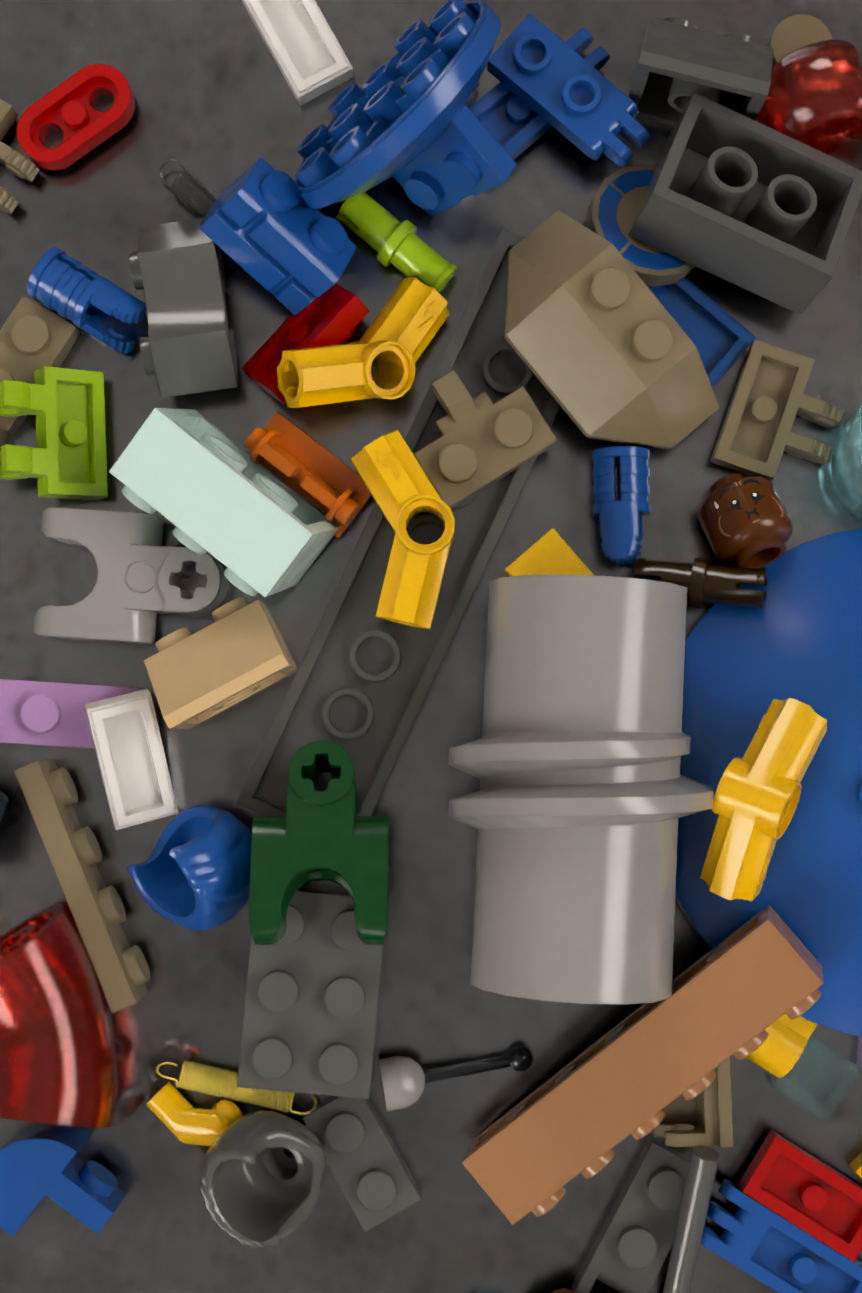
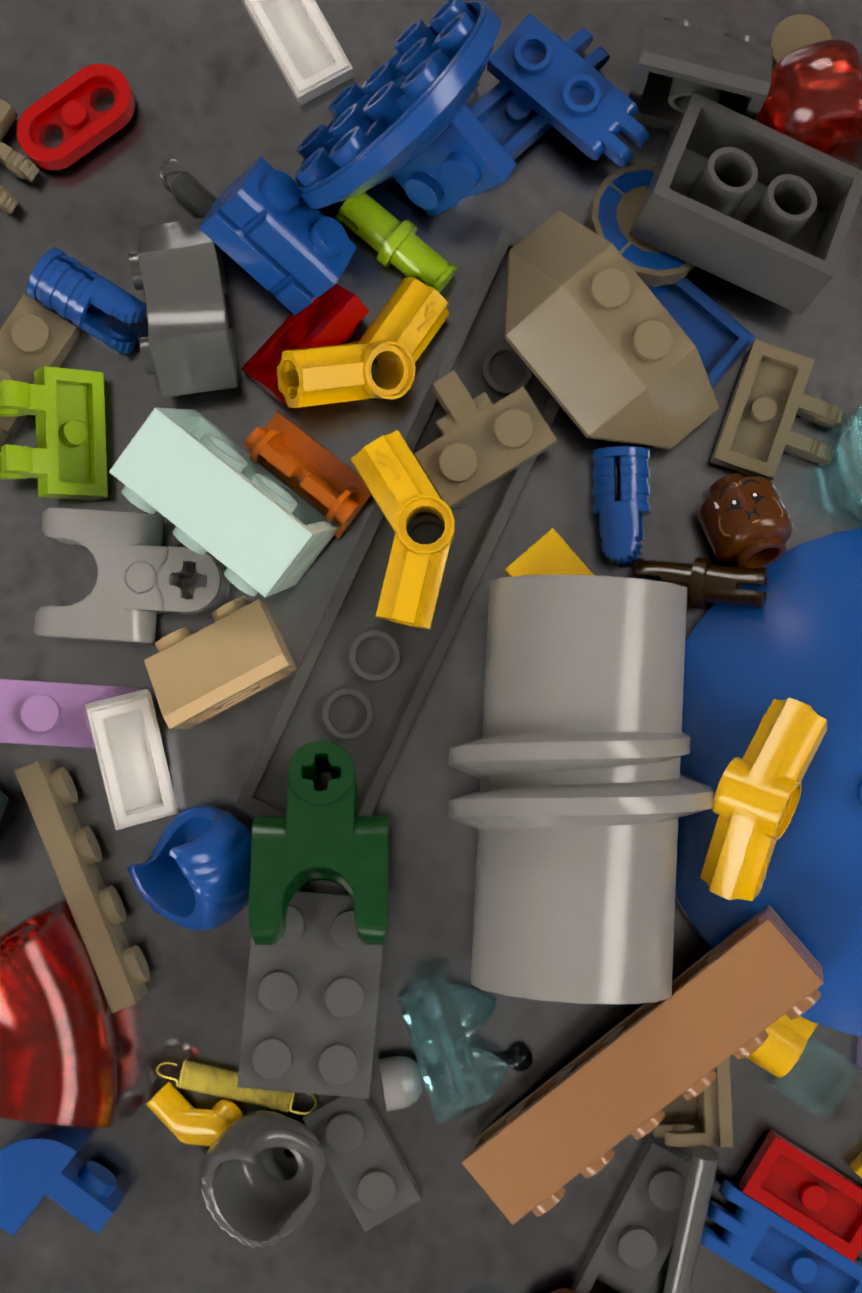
none -> clear light blue tile [398,974,508,1124]

